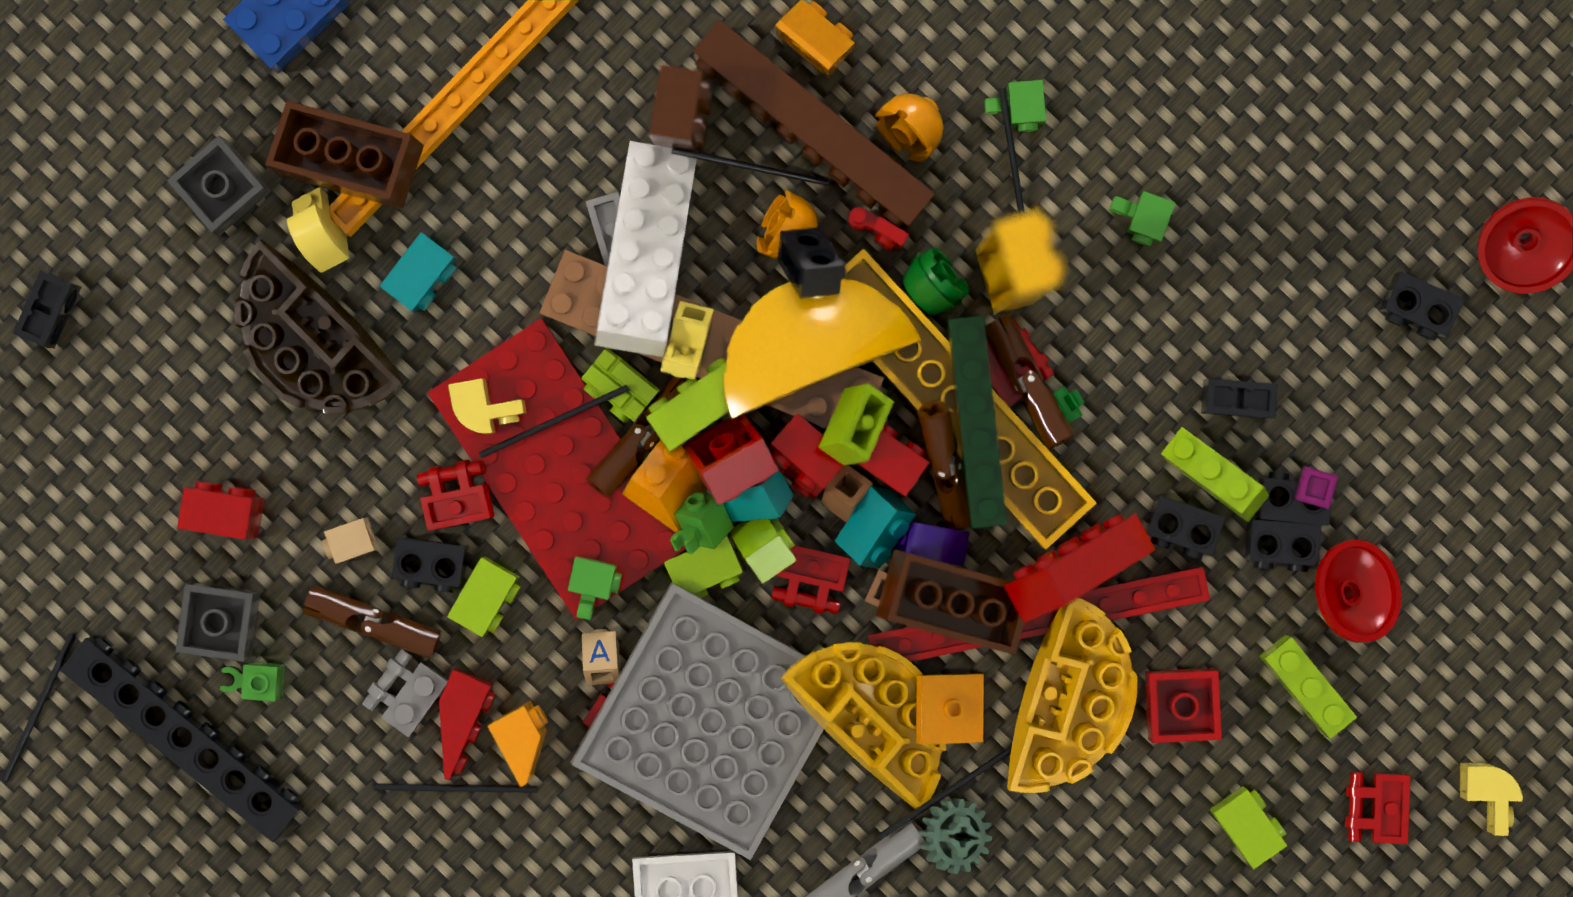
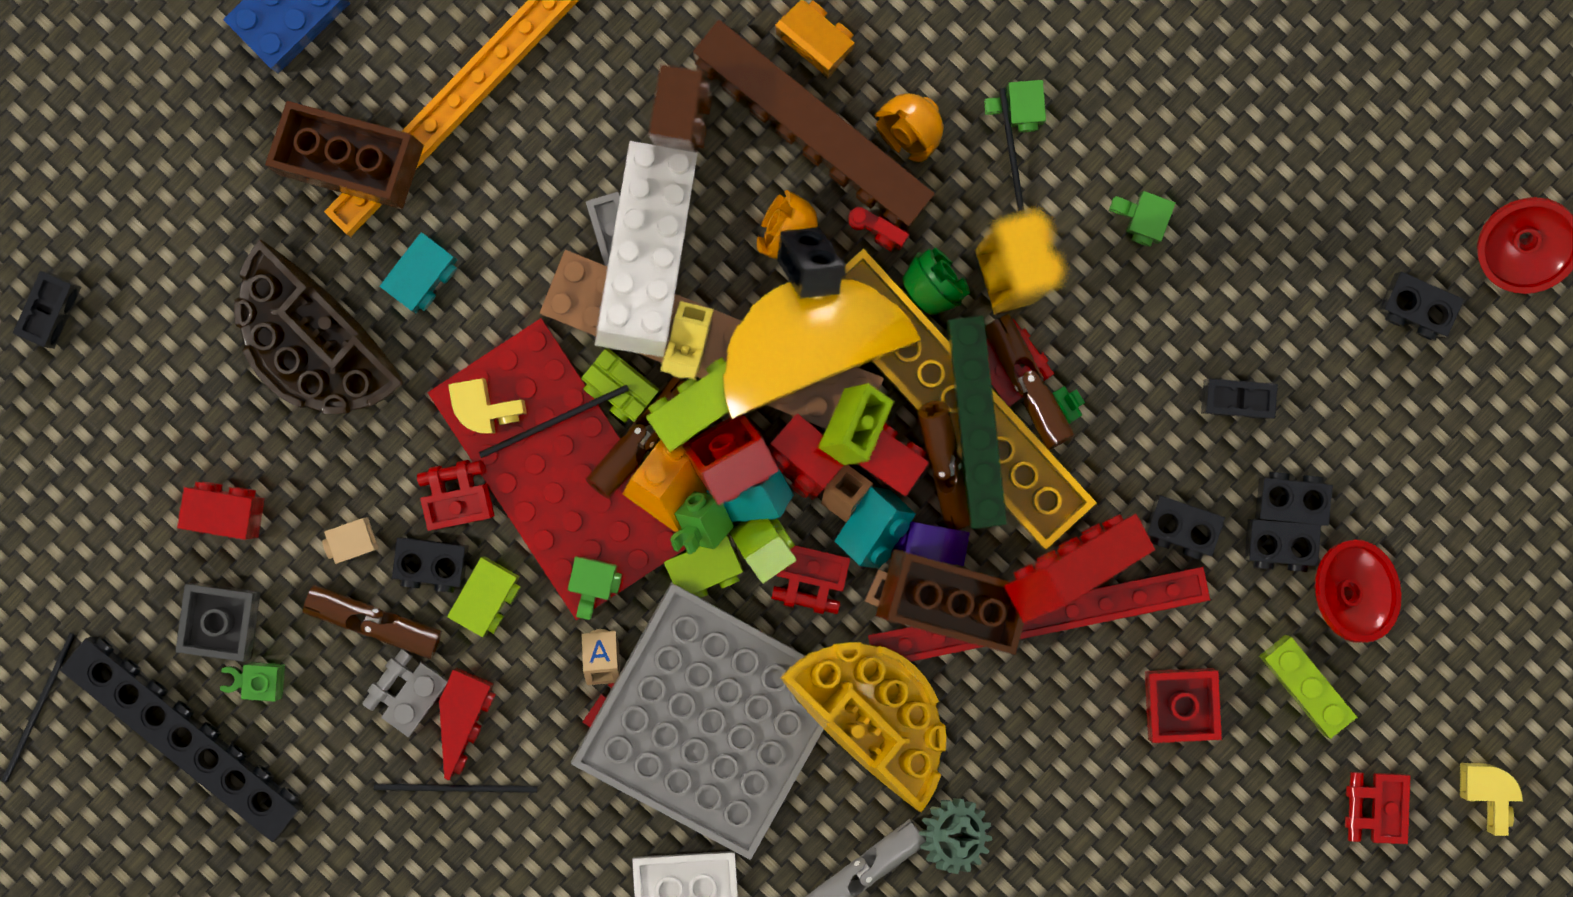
dark grey brick [167,136,271,235] -> none
light yellow brick [287,187,349,273] -> none
light orange slope [488,701,548,787] -> none
black piece [671,147,828,186] -> none
black piece [877,745,1012,841] -> none
light orange plate [916,673,984,745] -> none
yellow brick [1007,598,1137,793] -> none
lime brick [1161,427,1269,522] -> none
lime brick [1209,786,1287,869] -> none
magenta tile [1294,466,1338,509] -> none

